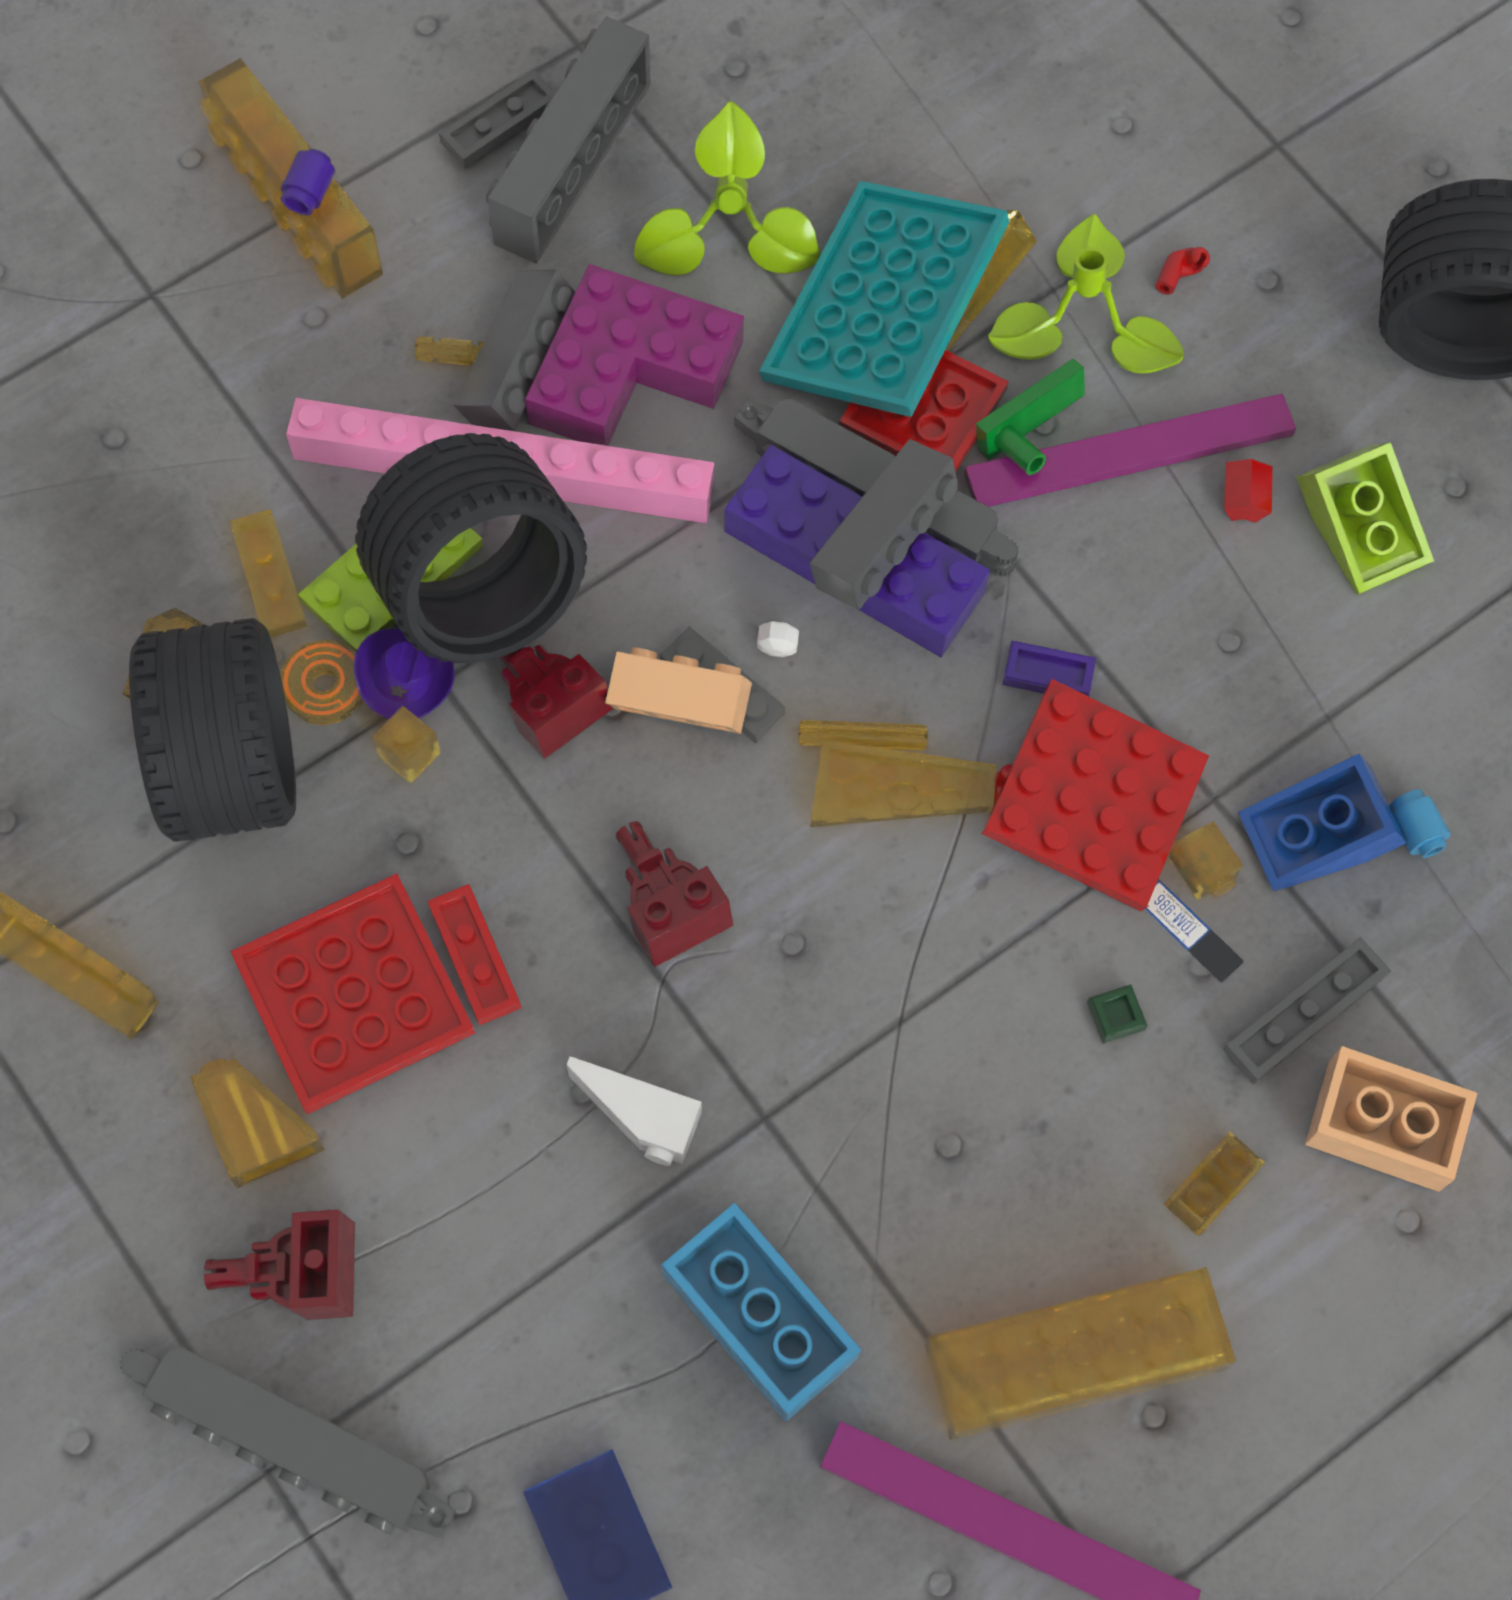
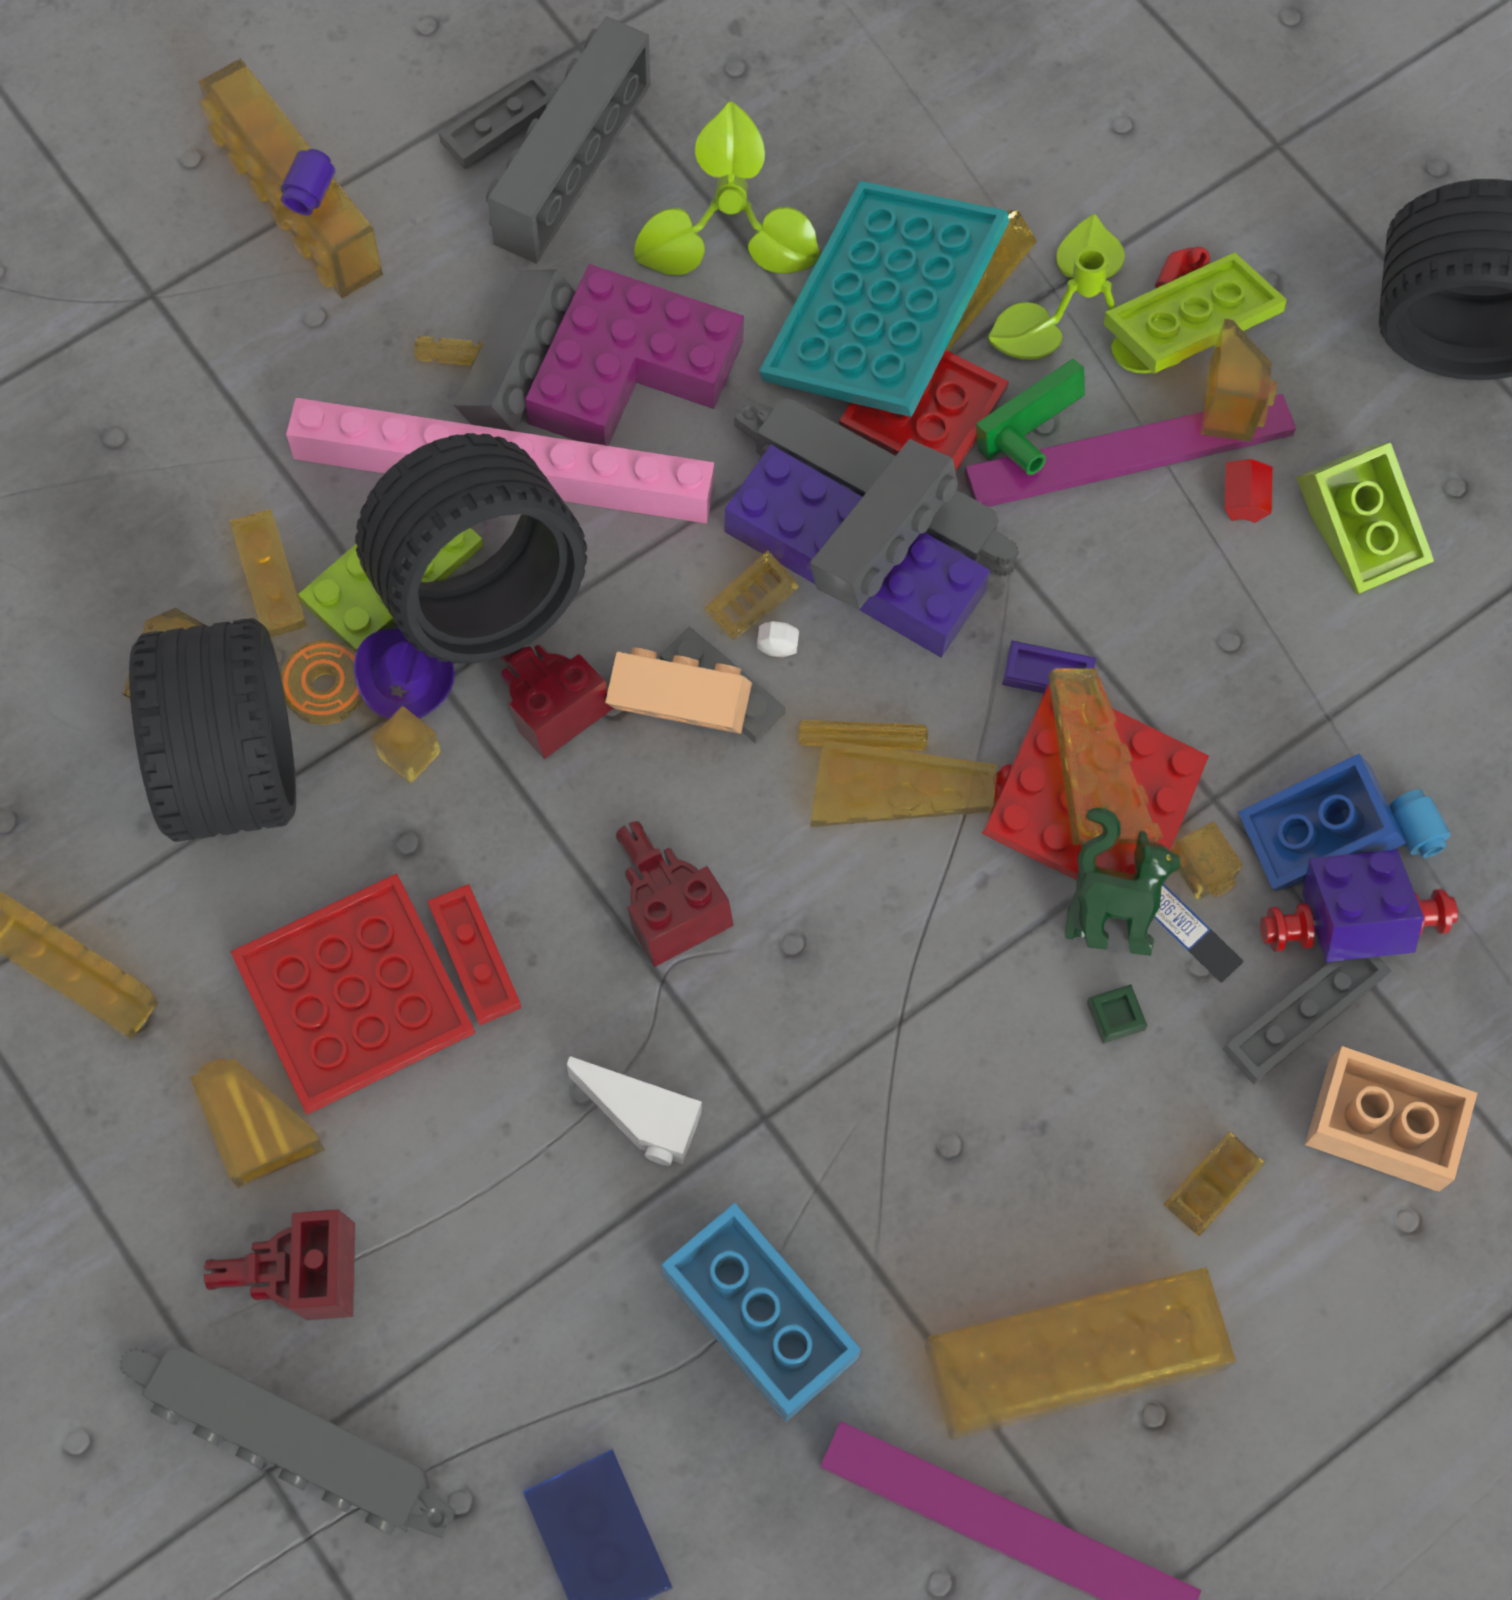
none -> clear yellow slope [704,550,799,640]
none -> clear yellow wing [1048,668,1163,845]
none -> dark green animal [1064,807,1180,956]
none -> lime plate [1104,252,1287,374]
none -> clear yellow slope [1201,319,1277,442]
none -> dark purple brick [1260,849,1458,962]

